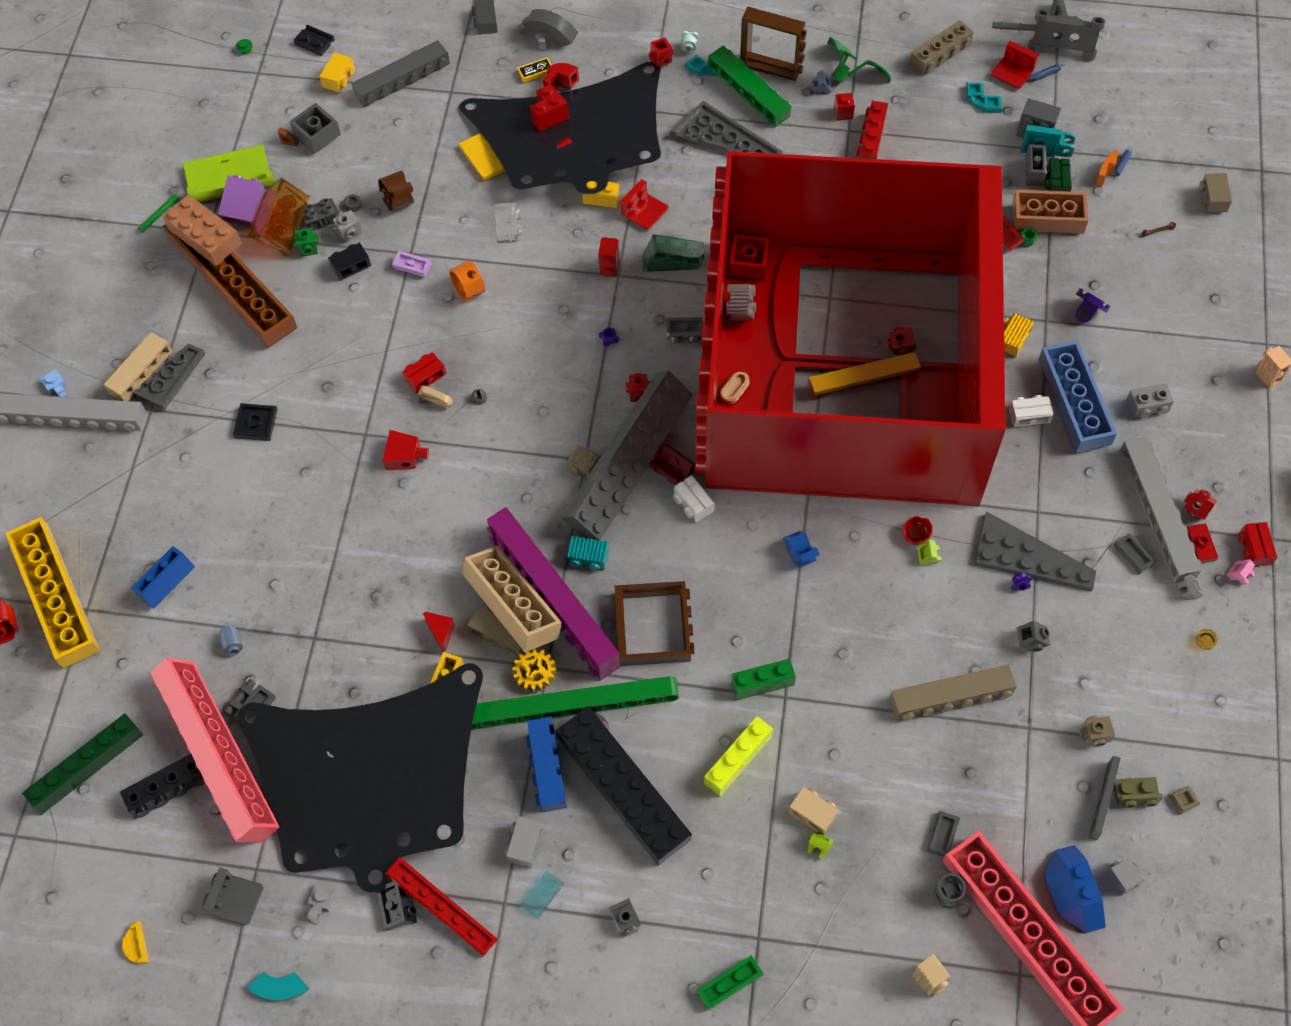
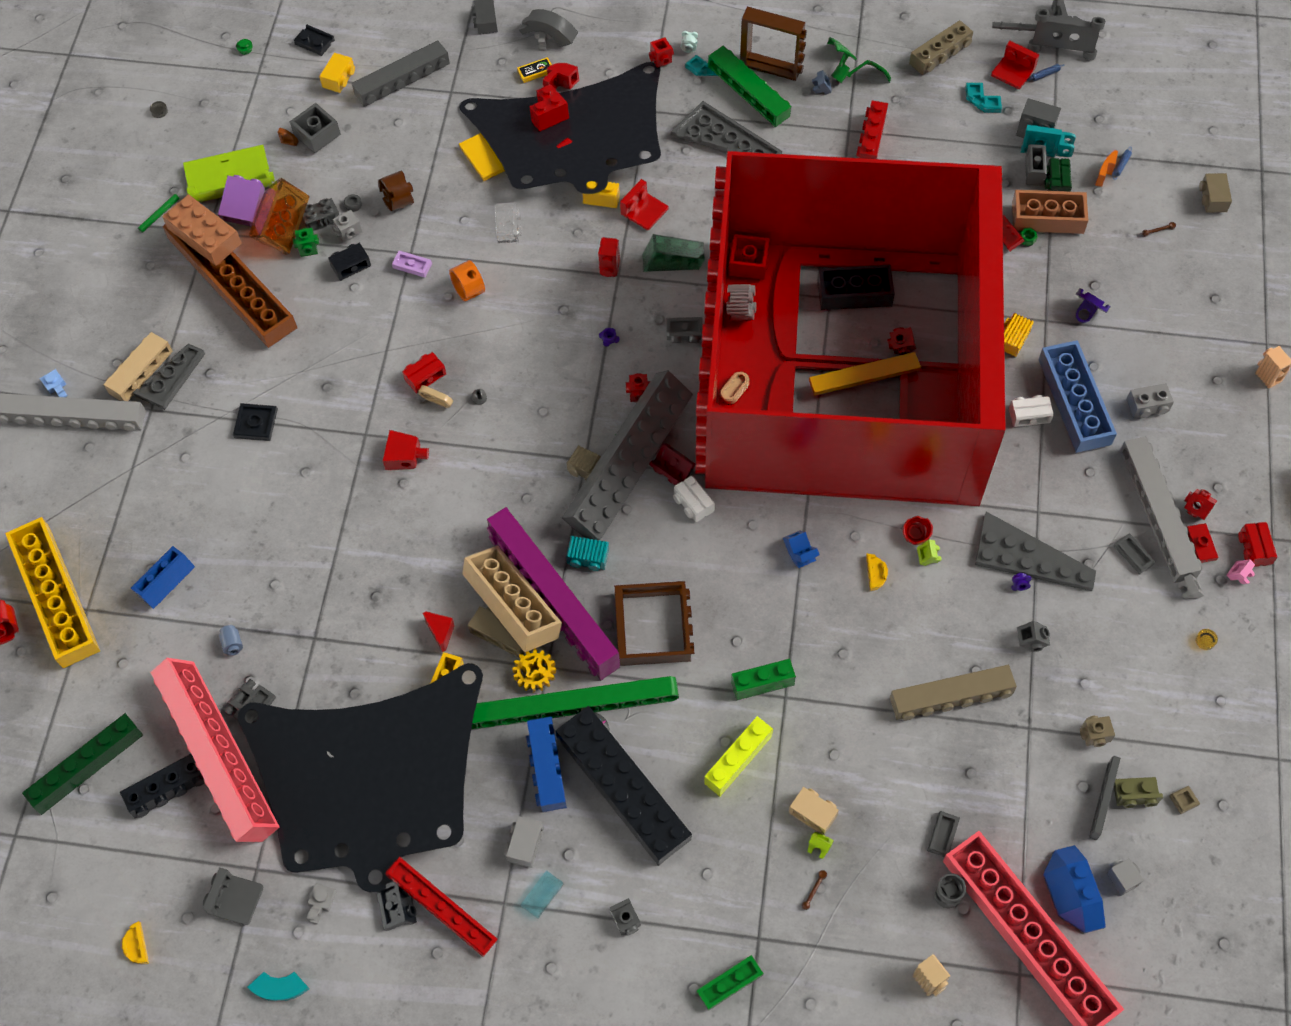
red brick [834,92,855,121] -> none
none -> clear smoke tile [150,101,168,118]
none -> reddish brown hinge [802,870,827,910]
none -> black brick [817,264,895,310]
none -> yellow tile [866,553,888,591]

